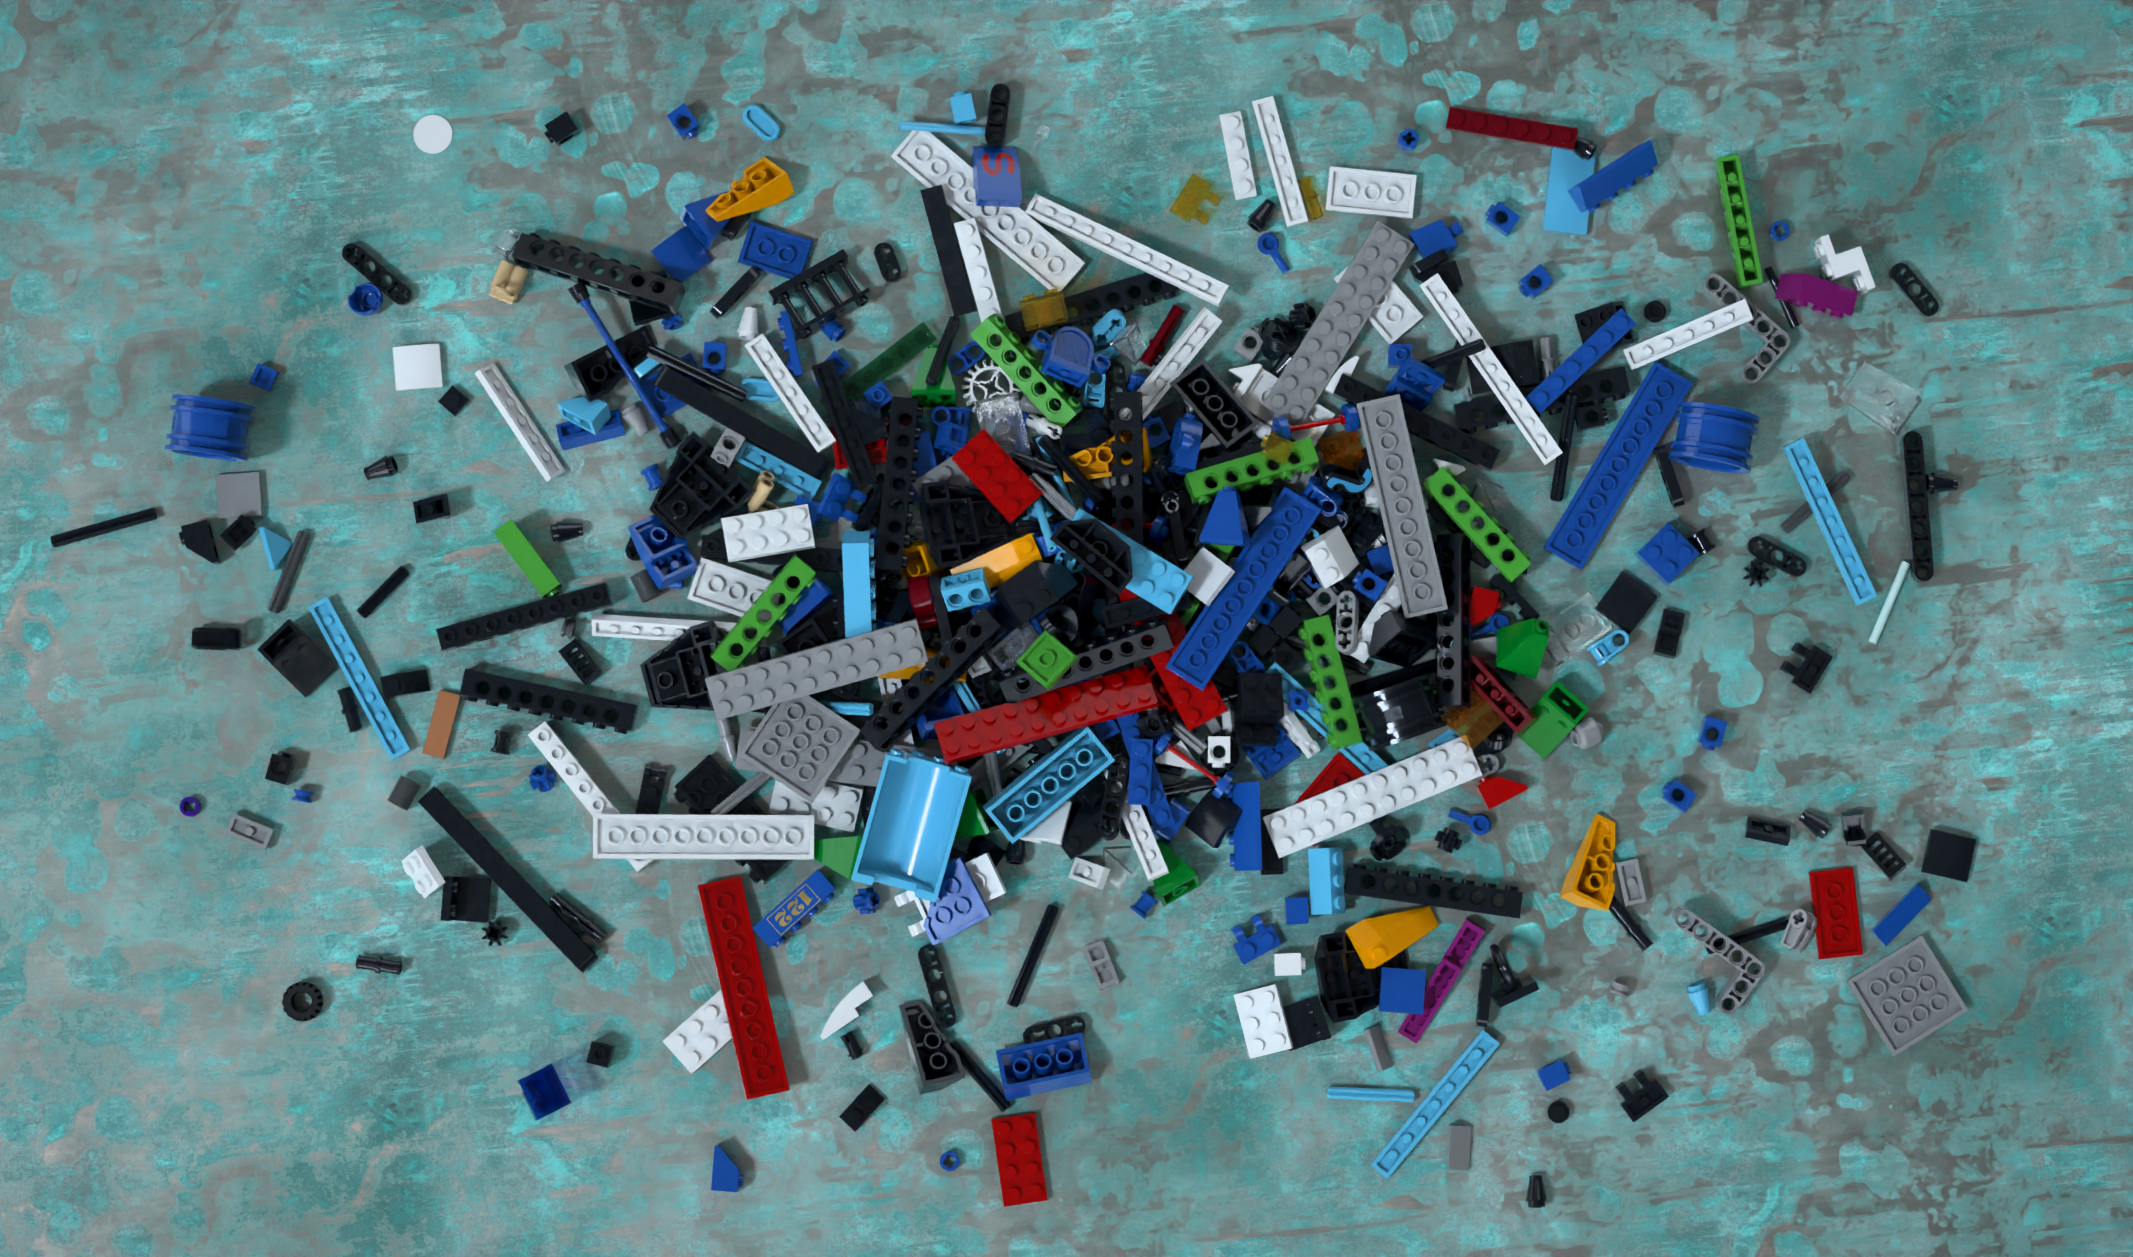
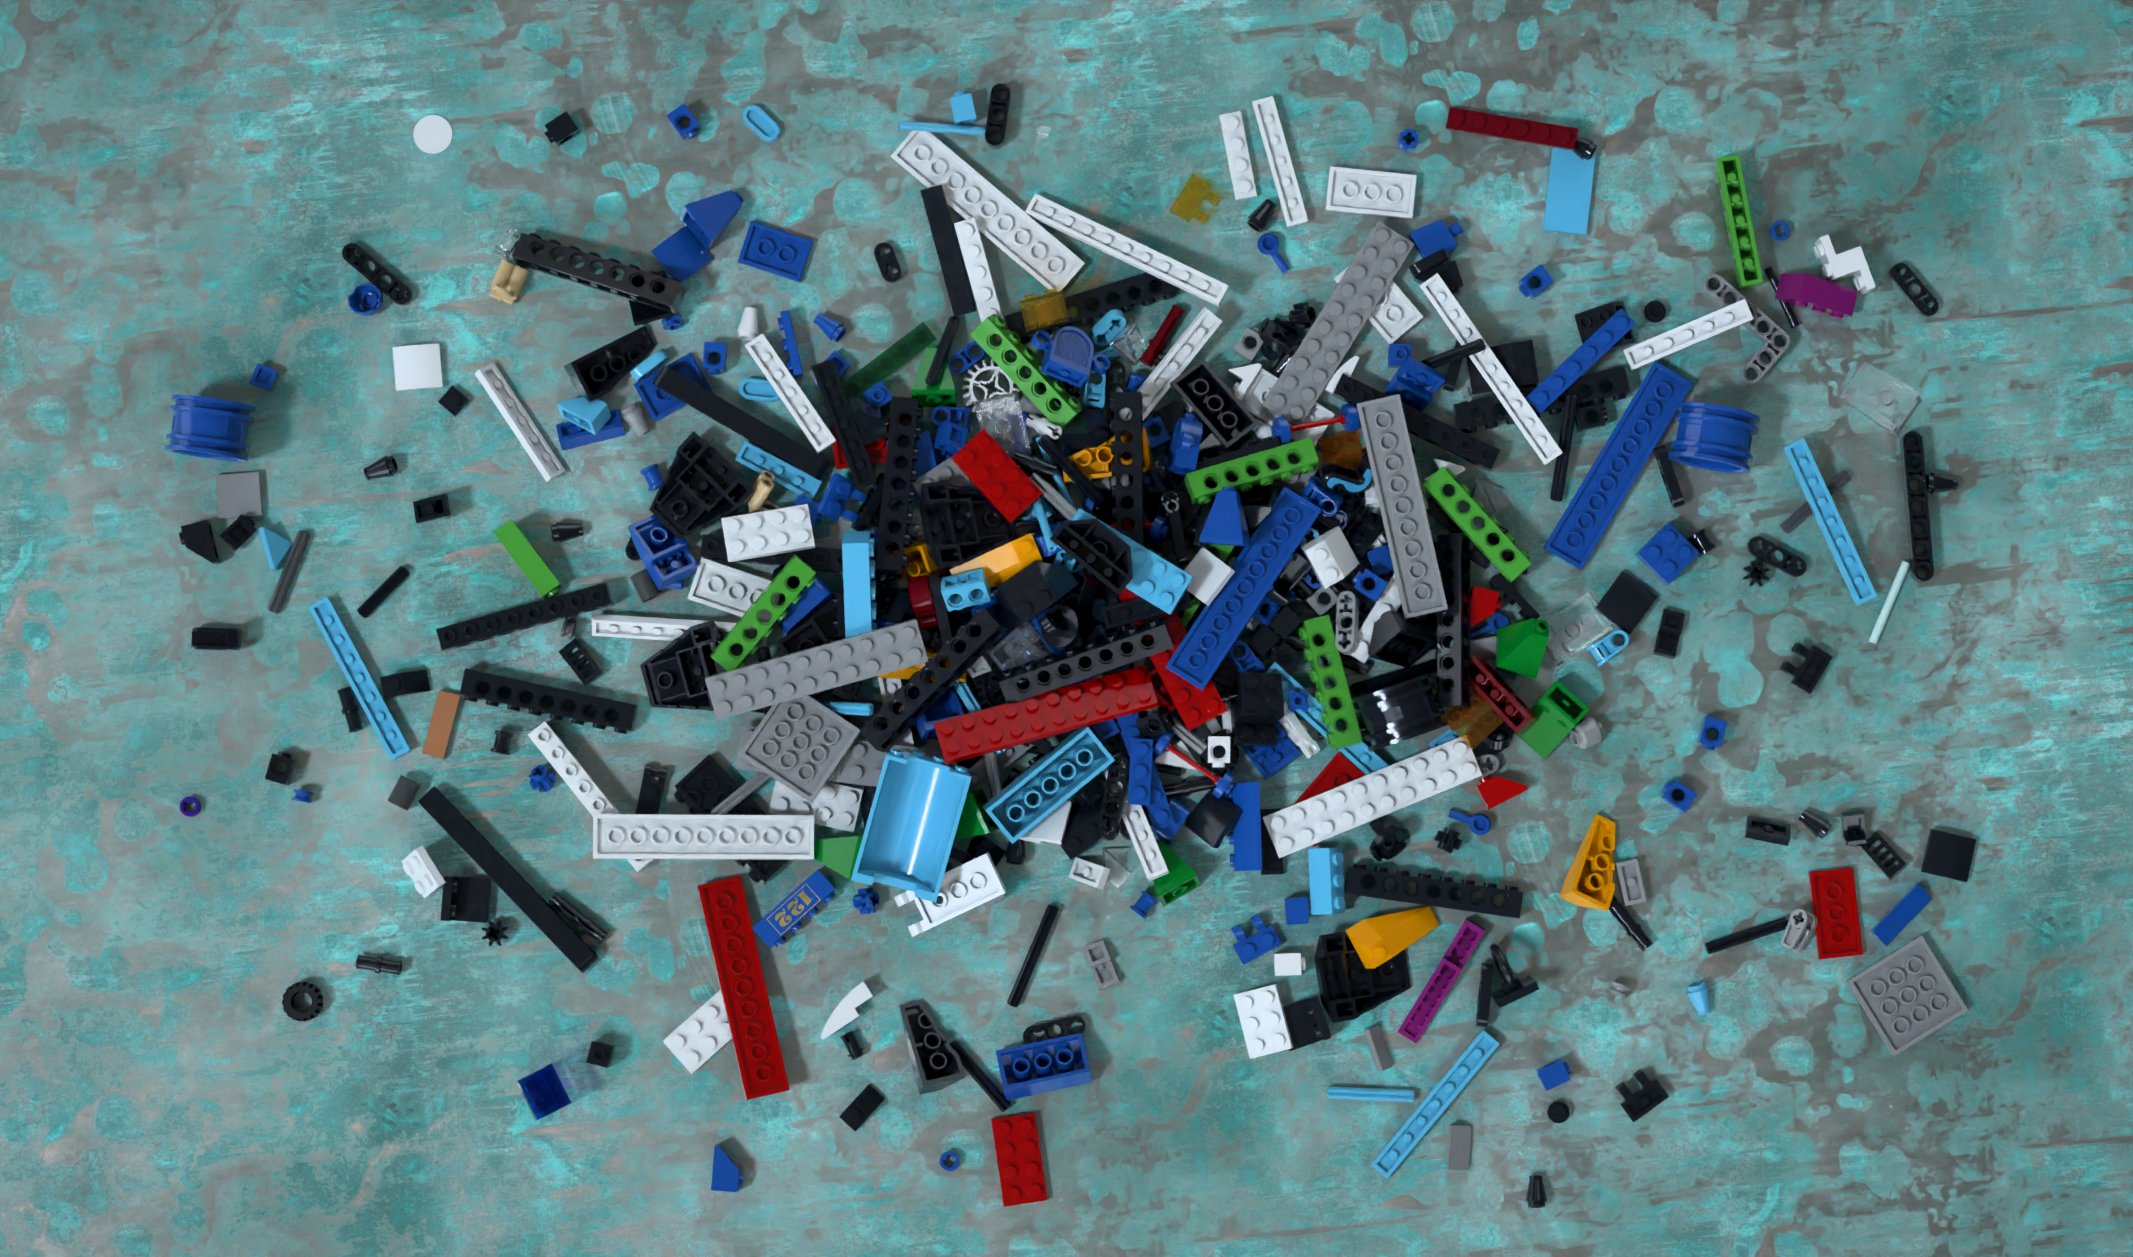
black axle [50,508,157,547] -> none
light grey plate [225,813,275,850] -> none
black slope [257,619,338,698] -> none
blue hose [567,281,682,450] -> none
black axle [646,345,748,402] -> none
light orange wedge [705,157,795,222] -> none
black beam [710,267,761,320] -> none
light grey brick [710,427,746,467] -> none
light grey pin [715,717,738,761] -> none
black beam [721,212,753,242] -> none
black fence [768,249,871,341] -> none
black beam [918,945,956,1028] -> none
plate [923,856,992,946] -> none
blue slope [972,146,1022,207] -> none
bright green plate [1016,630,1078,691] -> none
clear yellow bracket [1260,430,1295,465] -> none
clear yellow axle [1297,176,1324,220] -> none
blue tile [1378,967,1426,1015] -> none
blue brick [1485,202,1521,237] -> none
light grey axle [1538,337,1556,381] -> none
blue slope [1568,140,1658,213] -> none
light grey beam [1671,906,1765,1014] -> none

